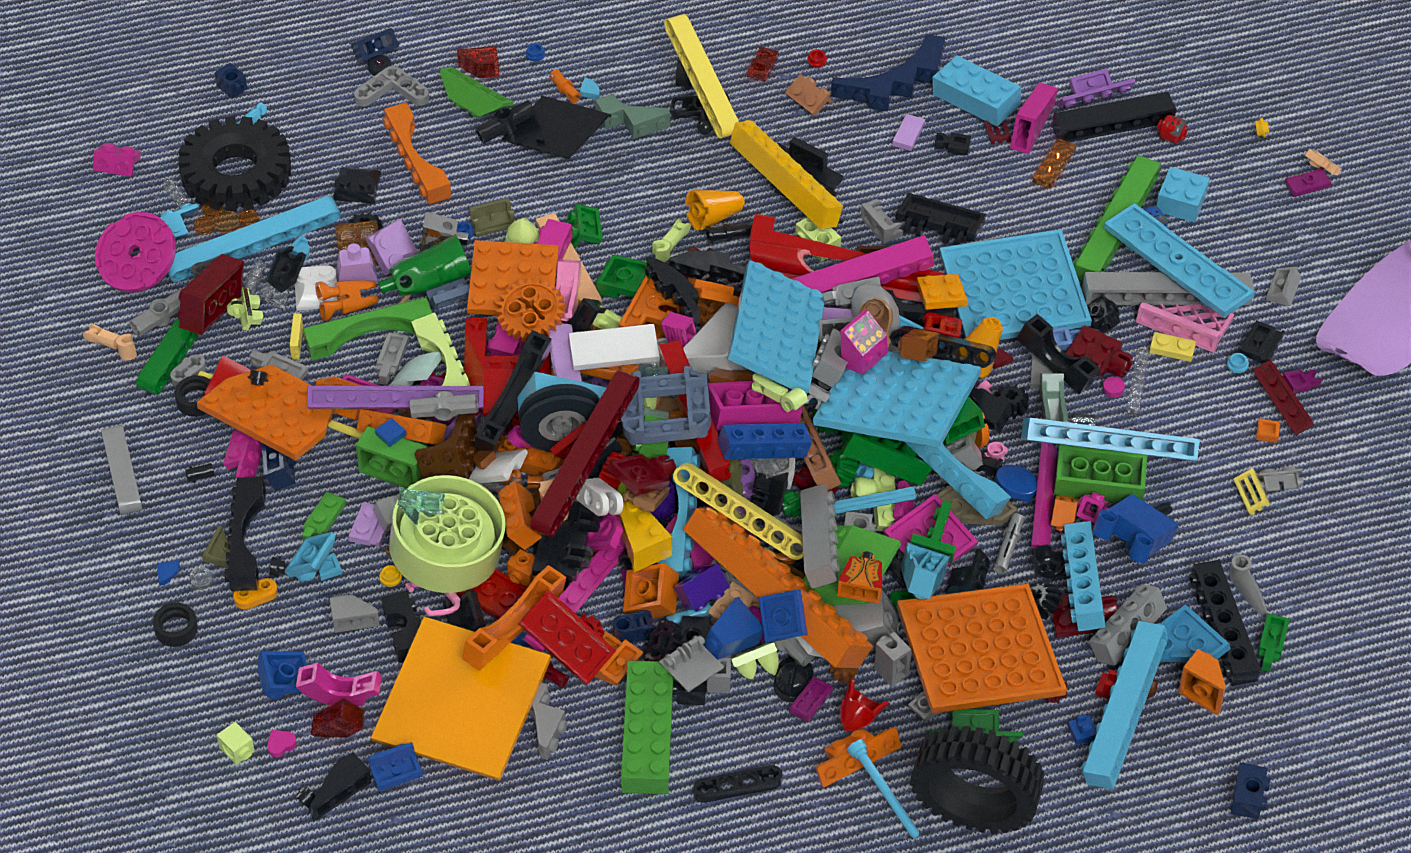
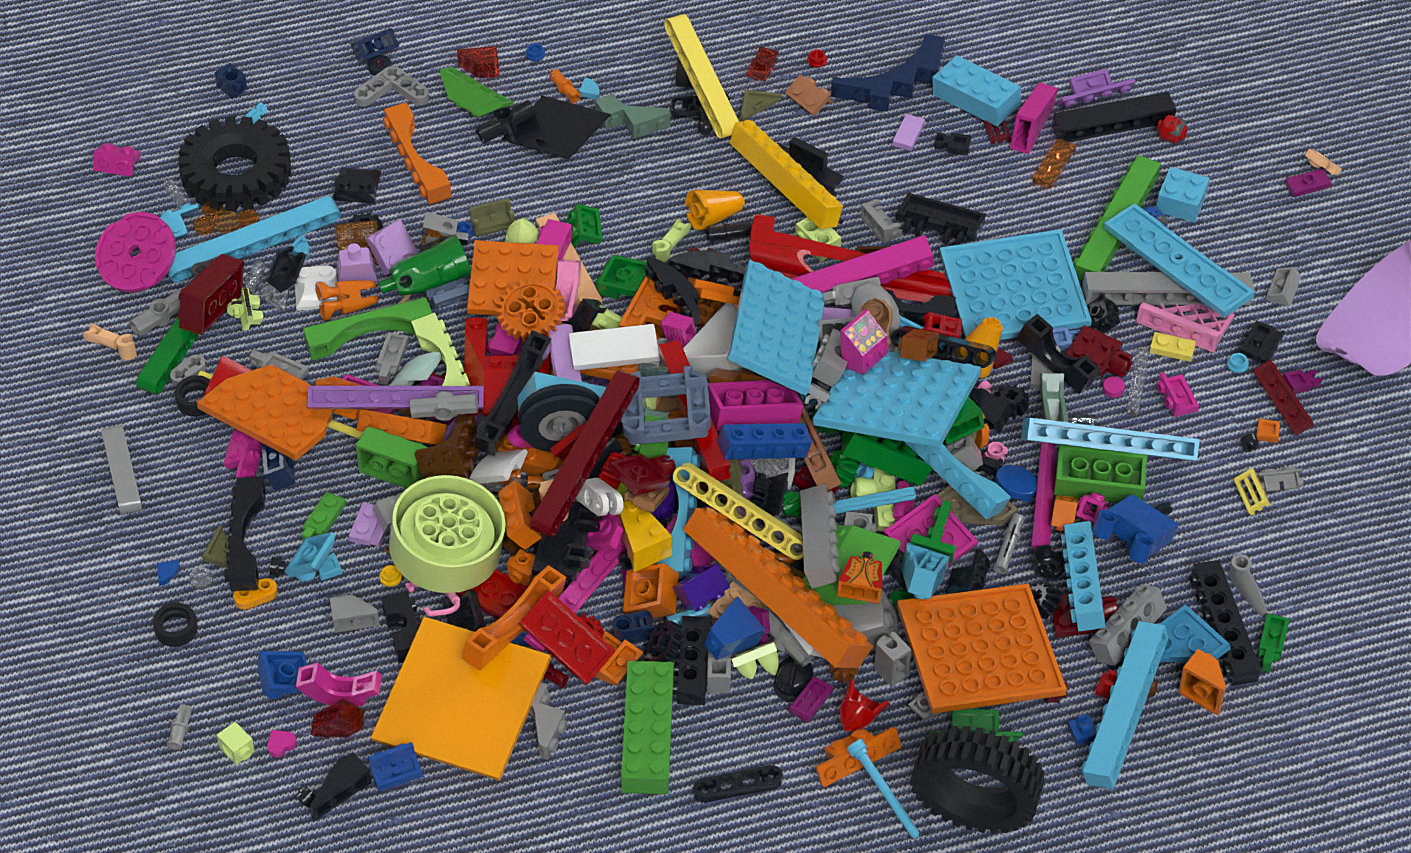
black pin [185,463,214,483] -> none
black plate [247,370,269,386] -> none
light yellow tile [289,313,304,360] -> none
blue tile [375,418,406,447] -> none
clear light blue slope [397,488,445,525] -> none
dark orange tile [473,451,497,470] -> none
light grey hinge [659,635,724,692] -> none
yellowish green piece [751,373,808,413] -> none
blue tile [758,590,807,643] -> none
light orange plate [917,274,968,310] -> none
dark blue brick [1231,762,1271,819] -> none
yellow plate [1255,118,1270,138] -> none
none -> light grey axle [167,704,192,750]
none -> olive tile [740,90,782,121]
none -> dark pink bracket [1156,372,1199,417]
none -> black hinge [1240,434,1259,452]

